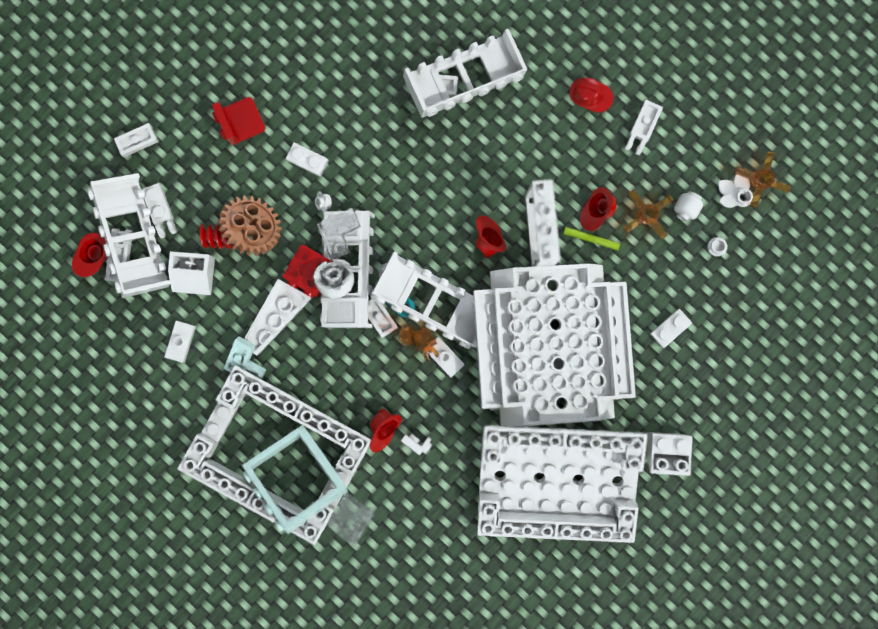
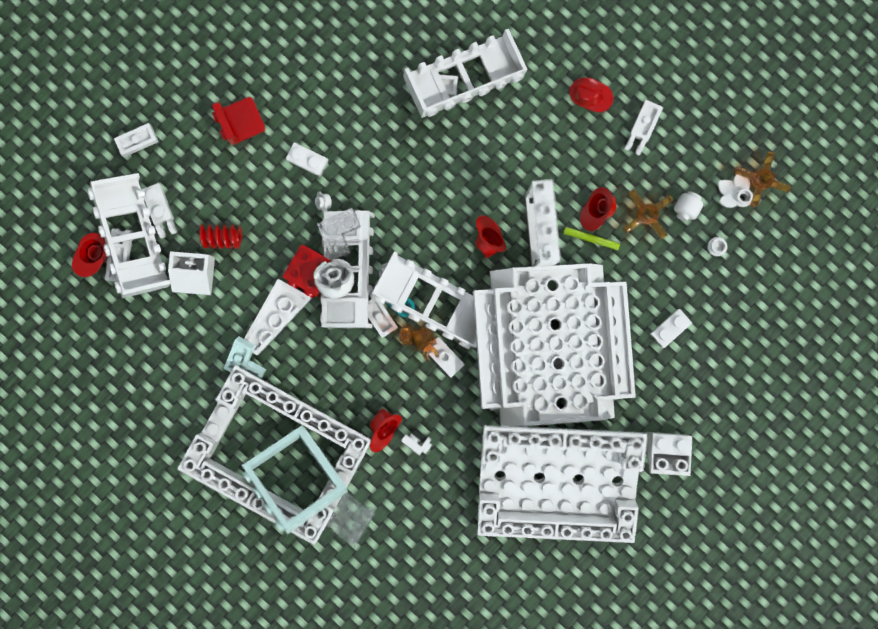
white plate [165,321,196,363] -> none
nougat gear [218,195,282,256] -> none

